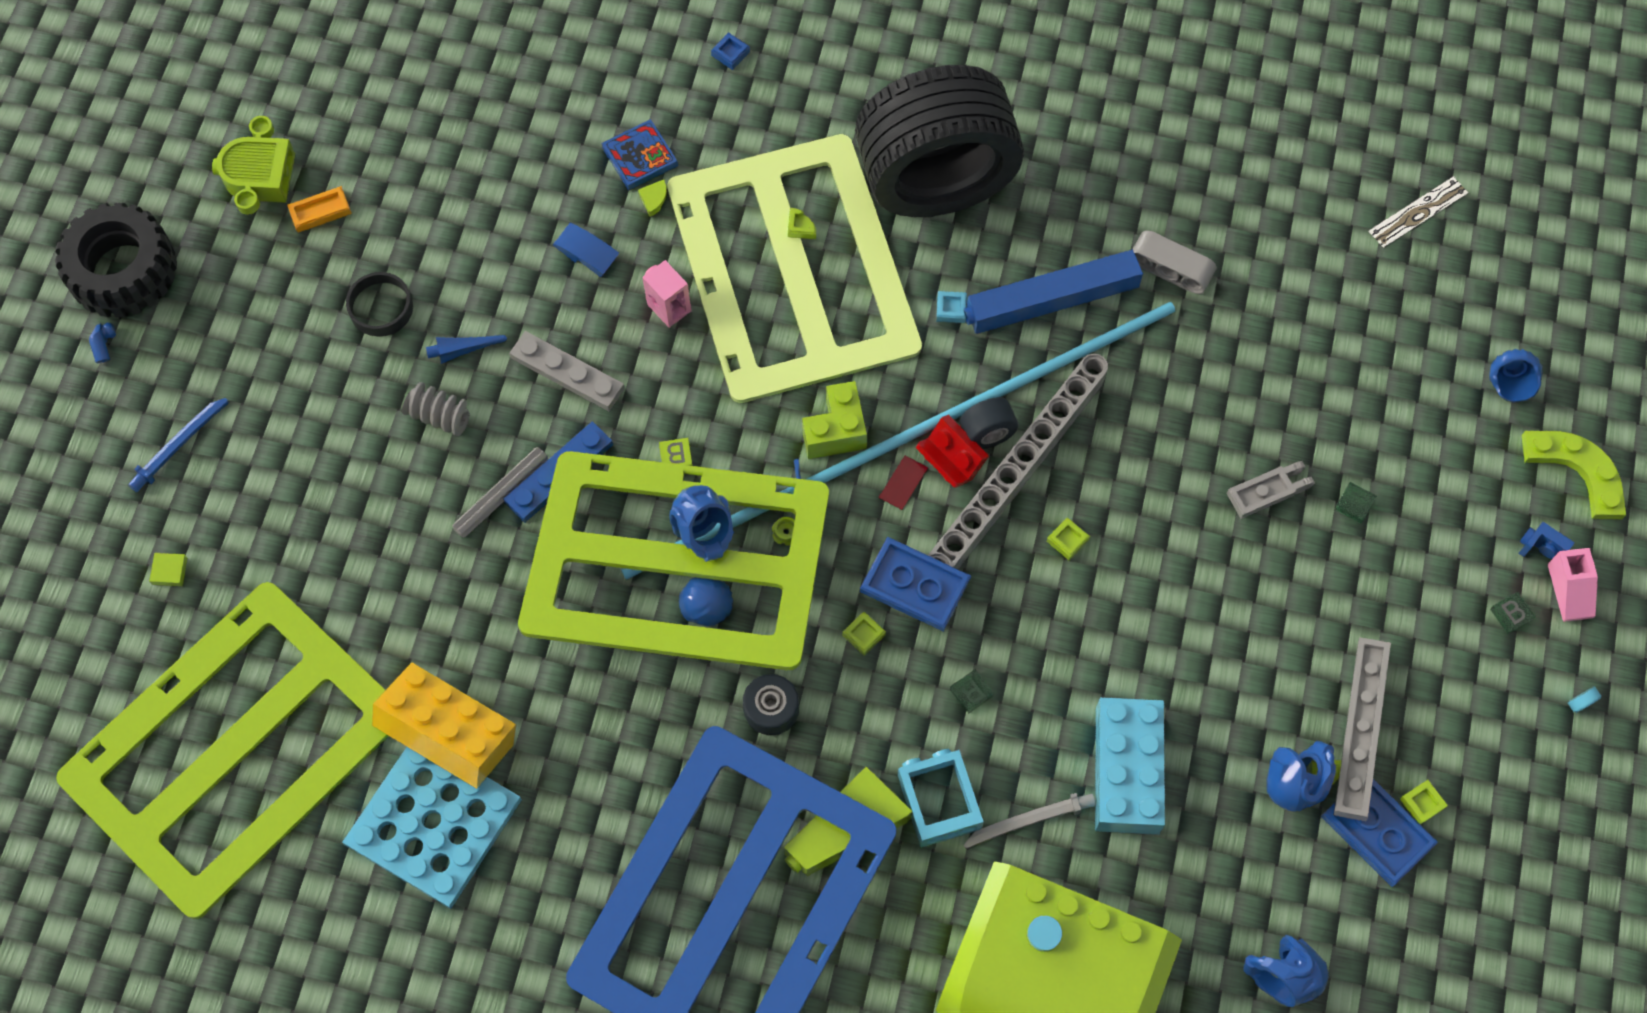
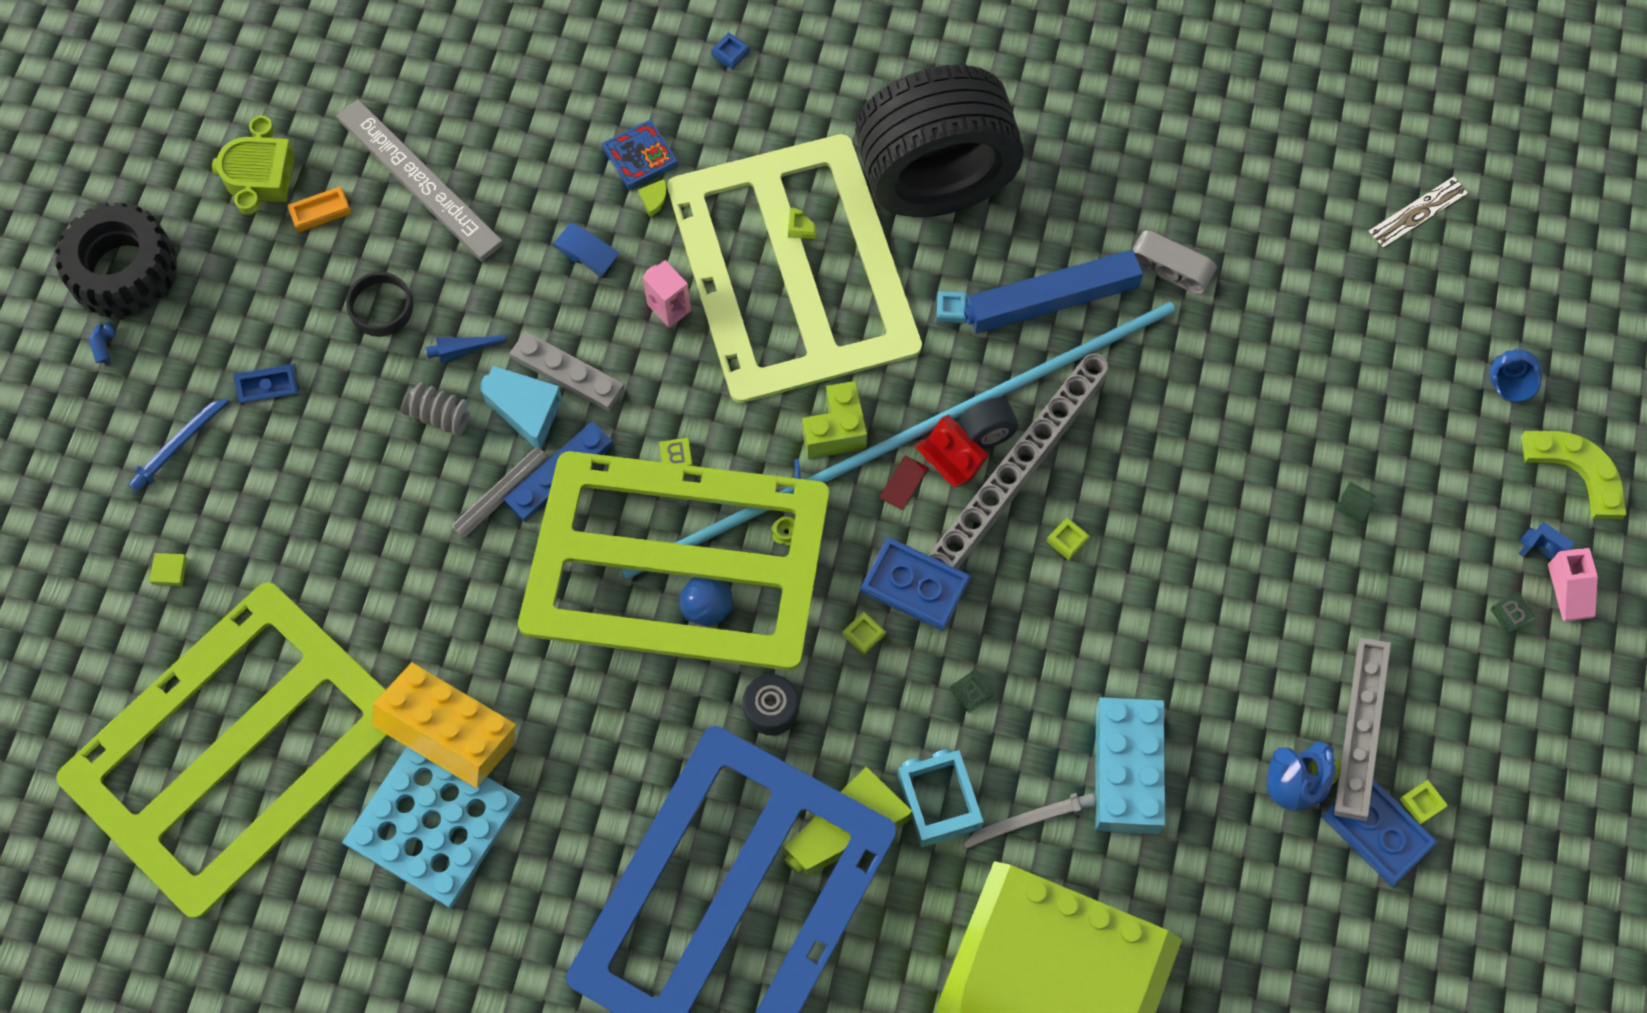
blue helmet [669,485,734,562] -> none
medium azure tile [1027,916,1062,951] -> none
light grey hinge [1226,461,1315,519] -> none
blue helmet [1243,935,1329,1007] -> none
medium azure tile [1568,686,1602,713] -> none
none -> blue slope [233,363,299,403]
none -> light grey tile [336,100,503,262]
none -> medium azure slope [480,366,563,449]

